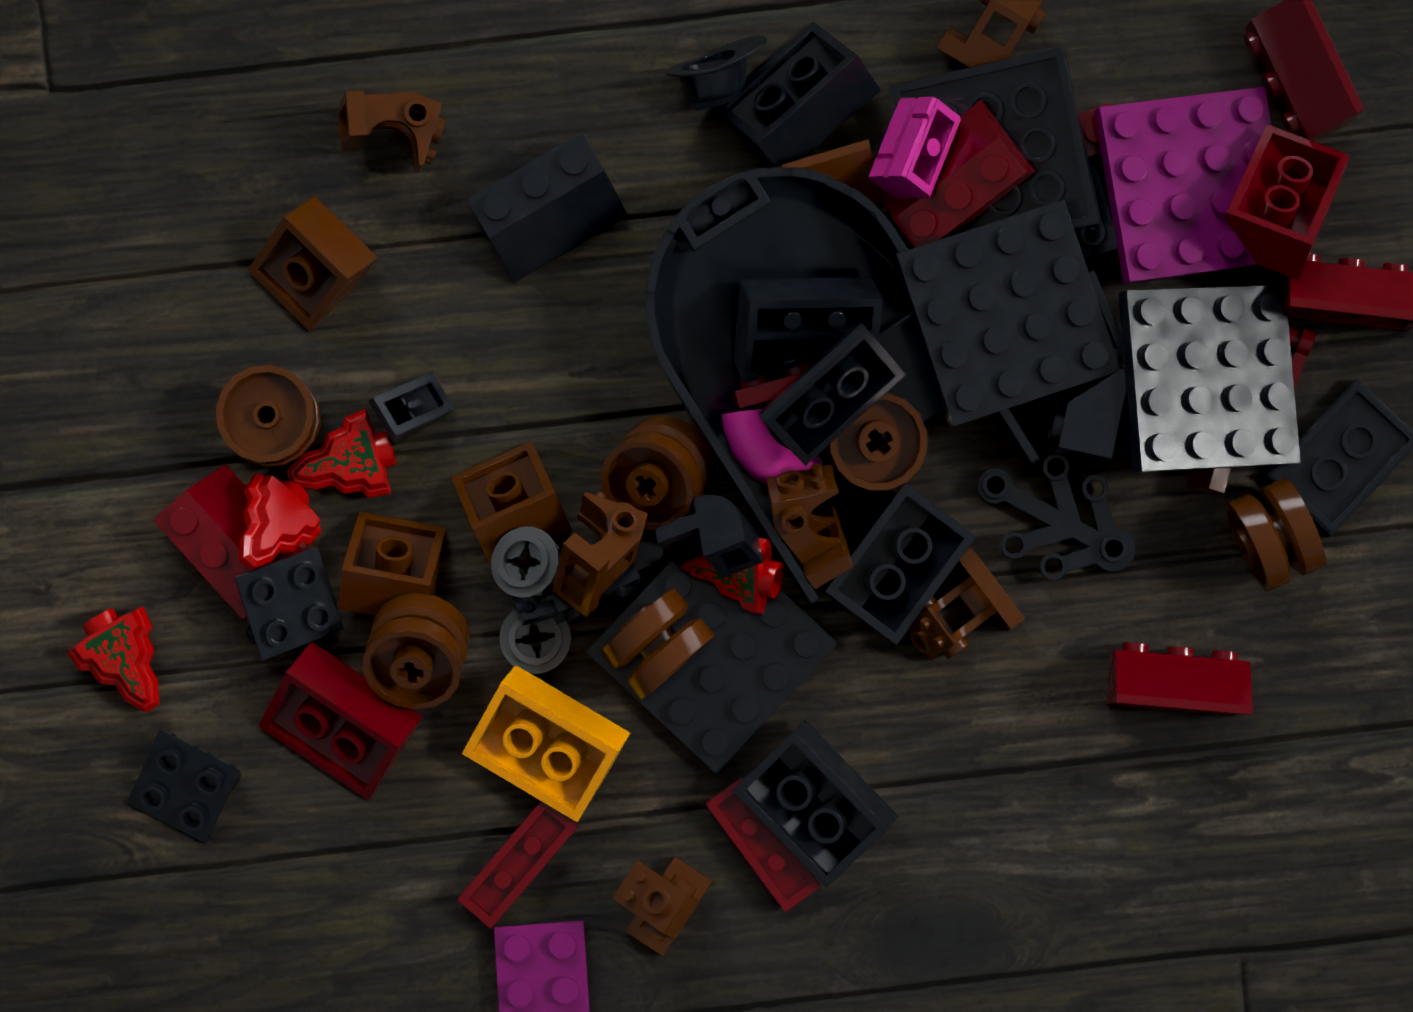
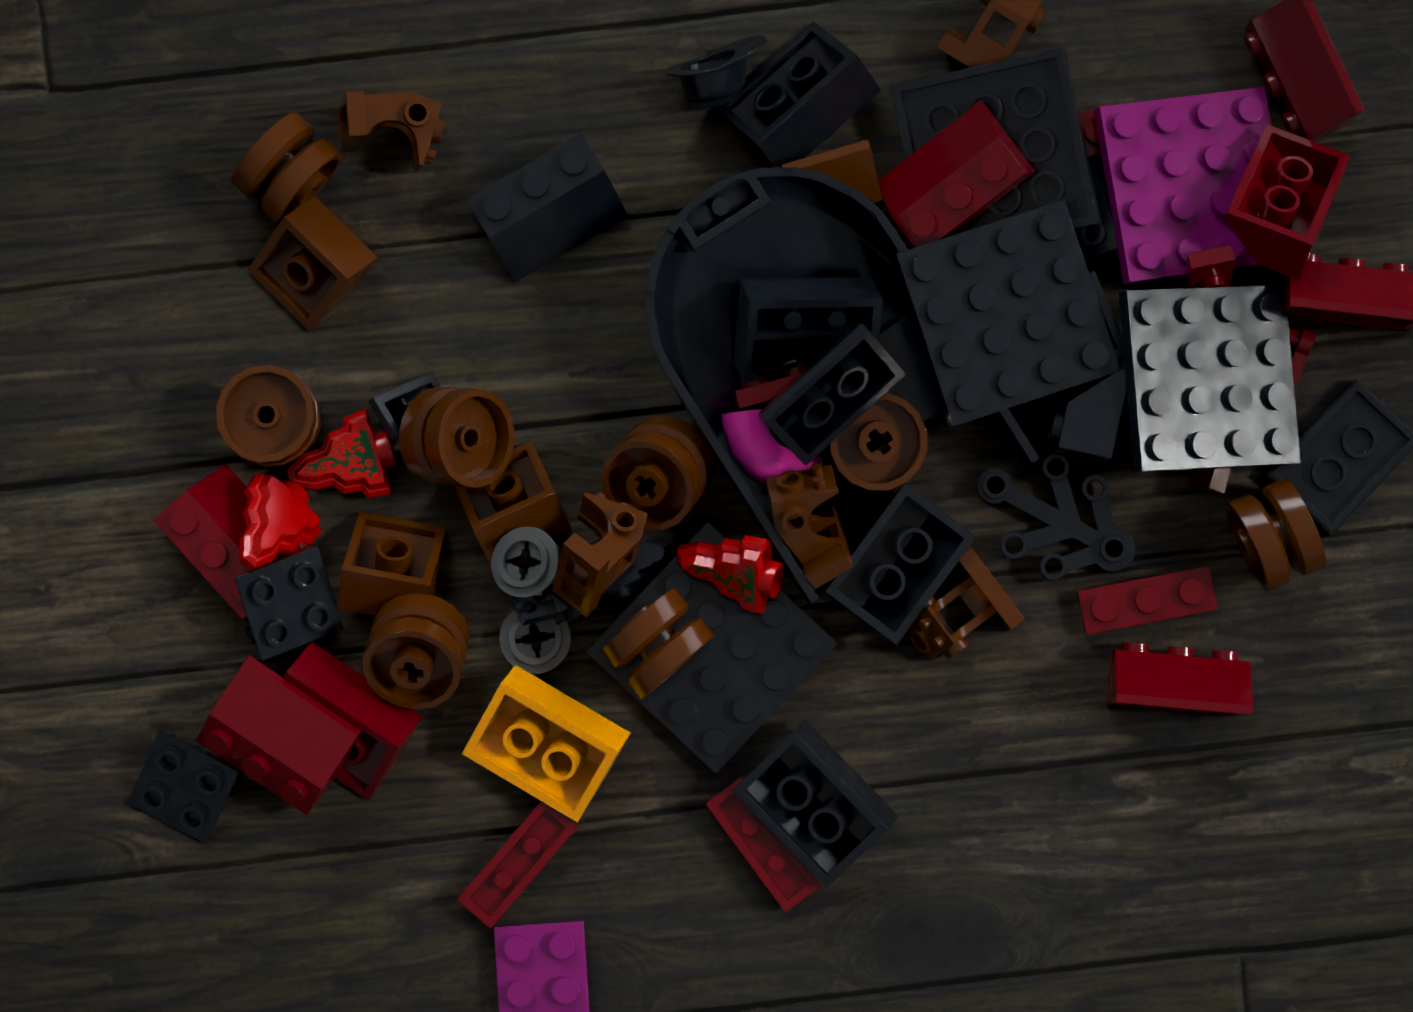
red rock [66,606,160,713] -> none
reddish brown tile [613,856,712,956] -> none
black brick [655,495,763,578] -> none
dark pink brick [868,97,961,199] -> none
none -> dark red slope [196,655,362,816]
none -> reddish brown wheel [230,111,344,225]
none -> reddish brown wheel [399,387,515,488]
none -> dark red plate [1076,566,1218,635]
none -> dark red plate [1182,245,1236,289]

